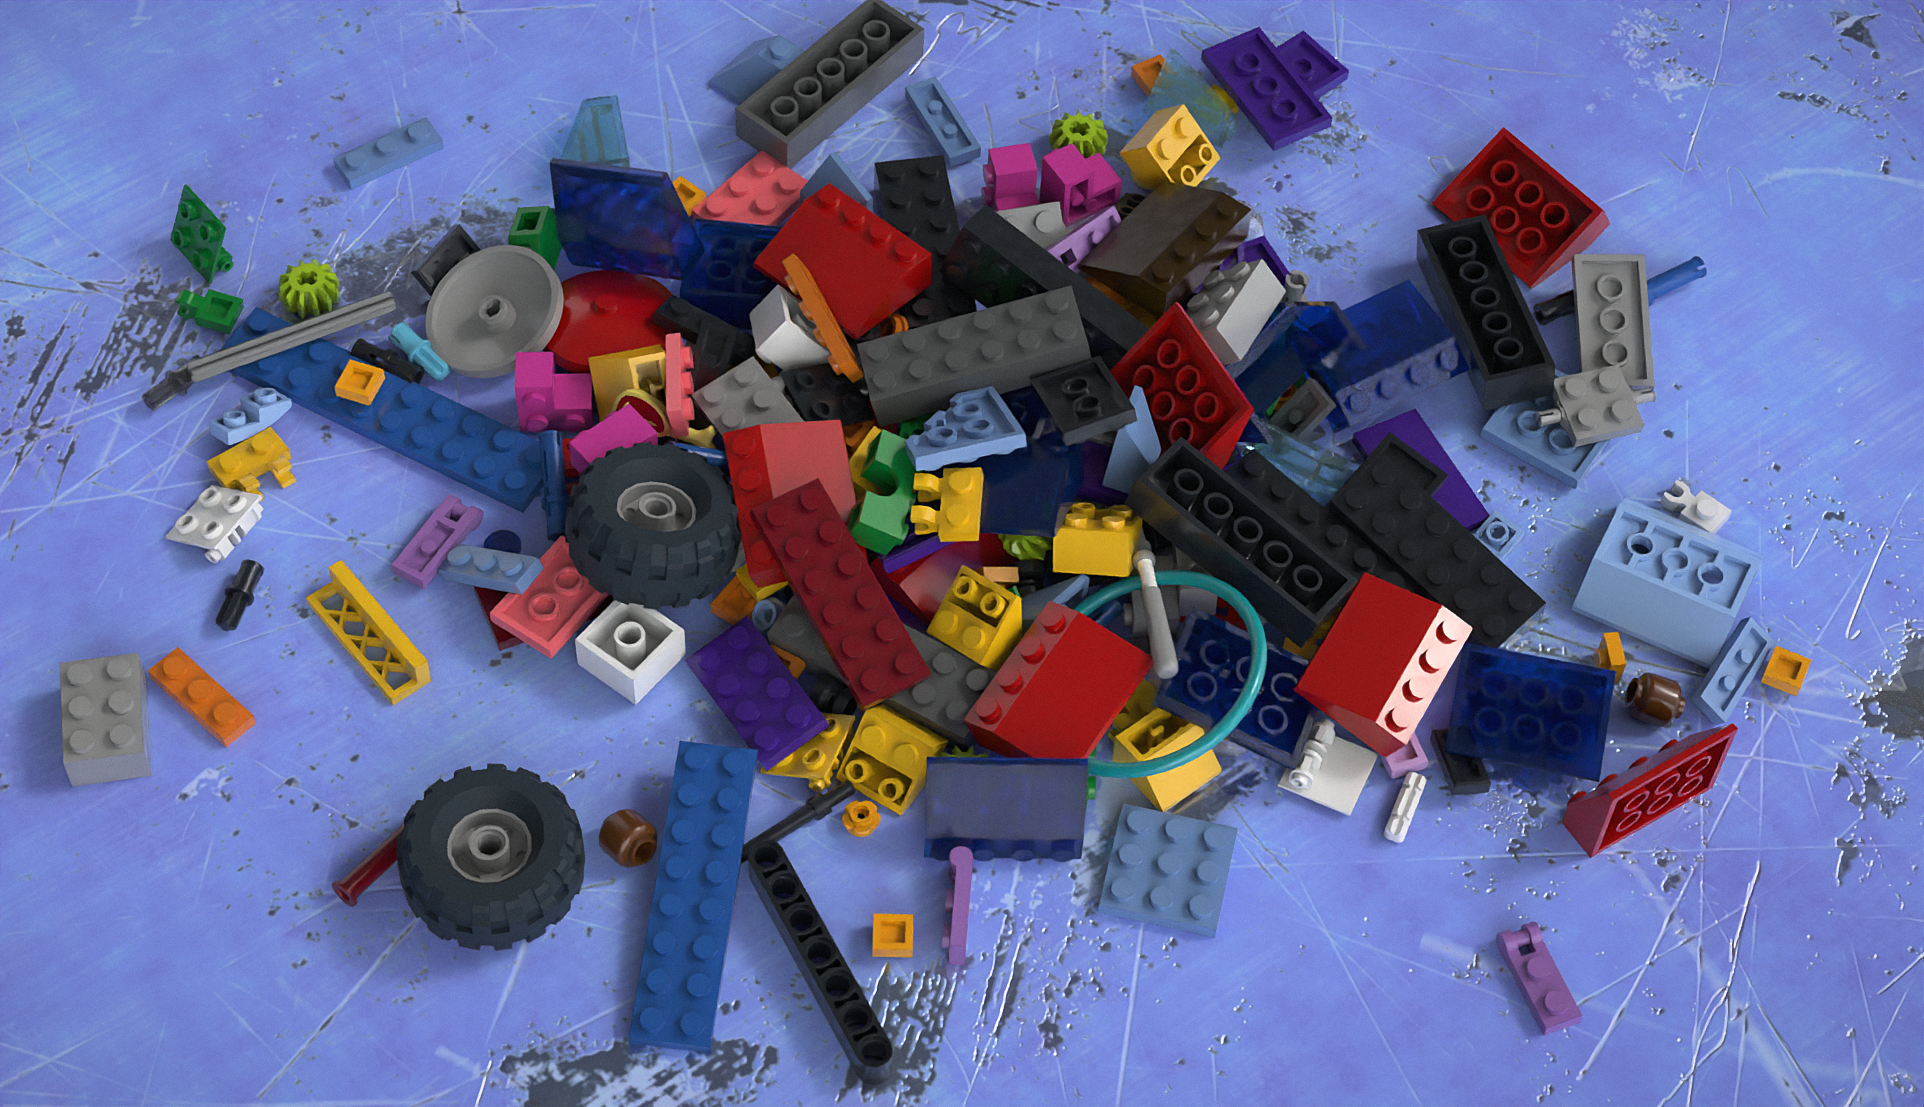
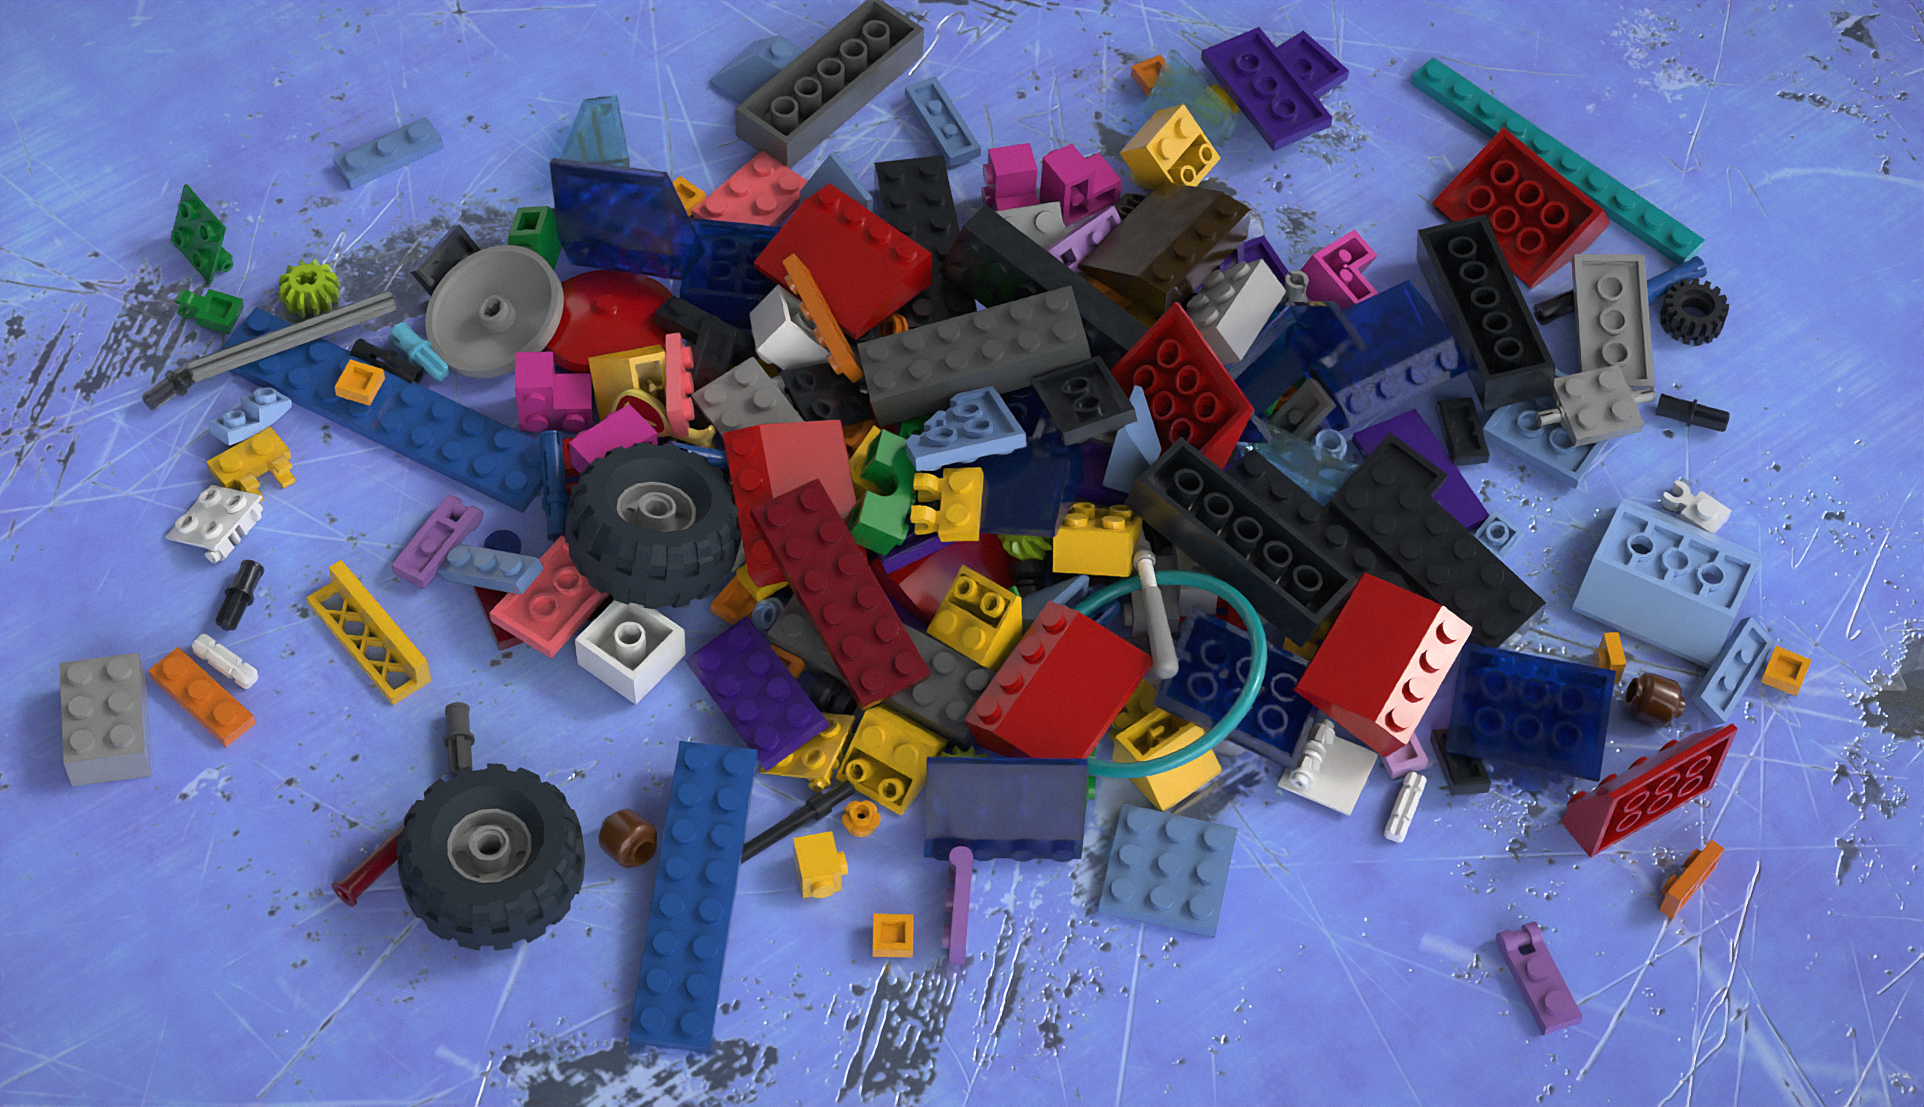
black beam [748,839,893,1085] -> none
light orange plate [975,567,1019,589] -> none
lime gear [1049,110,1108,158] -> none
none -> white axle [192,634,259,689]
none -> dark grey axle [443,702,475,775]
none -> yellow brick [793,831,848,898]
none -> dark pink brick [1299,229,1380,332]
none -> light blue plate [1310,429,1347,464]
none -> teal plate [1410,57,1705,265]
none -> black plate [1435,397,1490,466]
none -> black axle [1655,393,1730,432]
none -> orange plate [1659,840,1725,919]
none -> black tyre [1660,278,1729,346]

